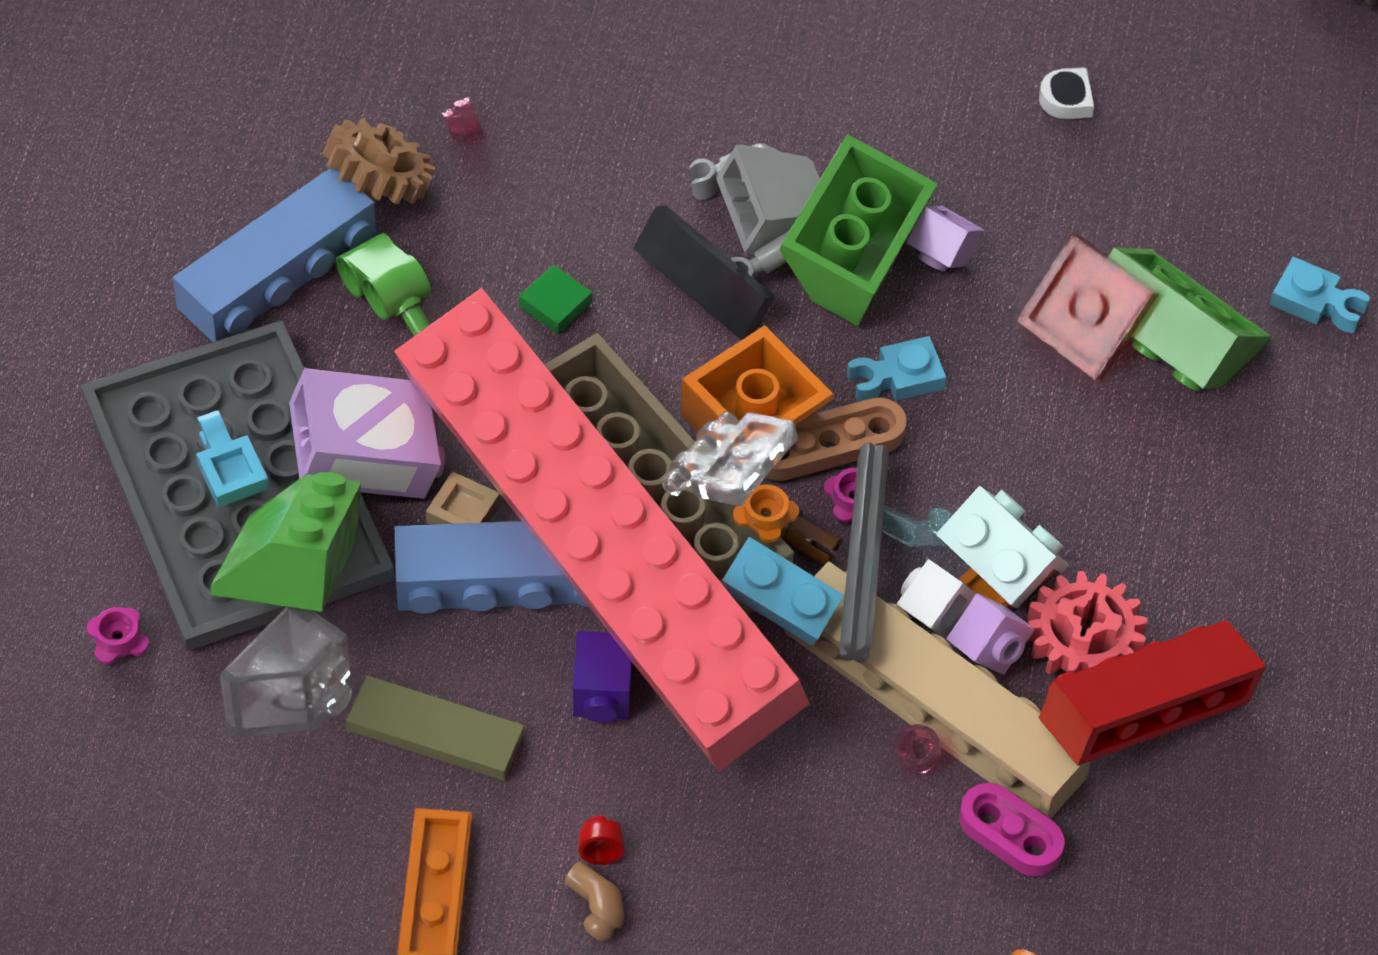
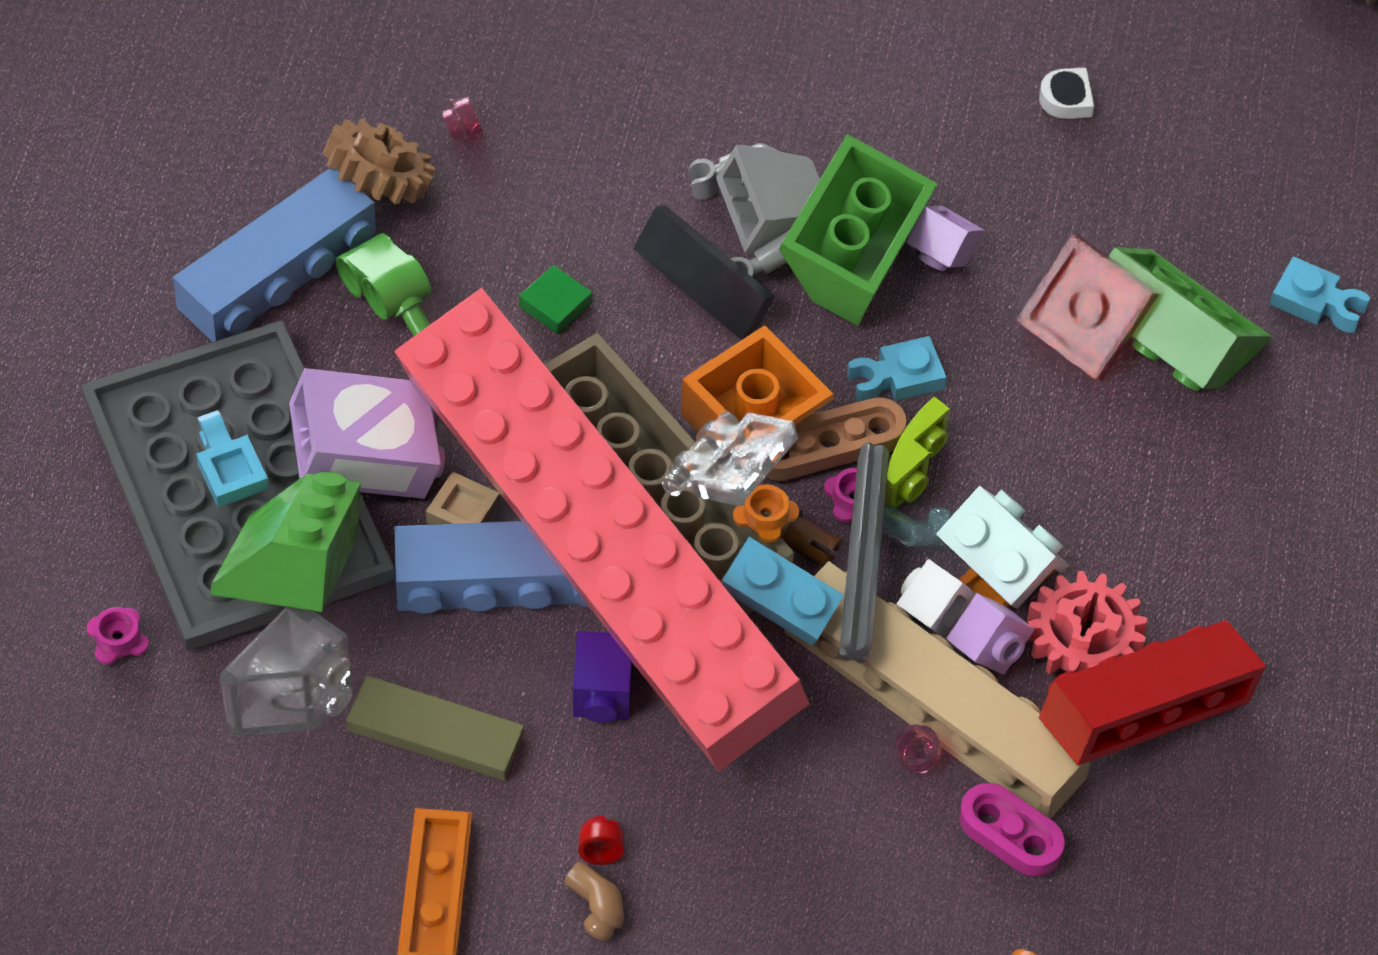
none -> lime slope [884,396,950,514]

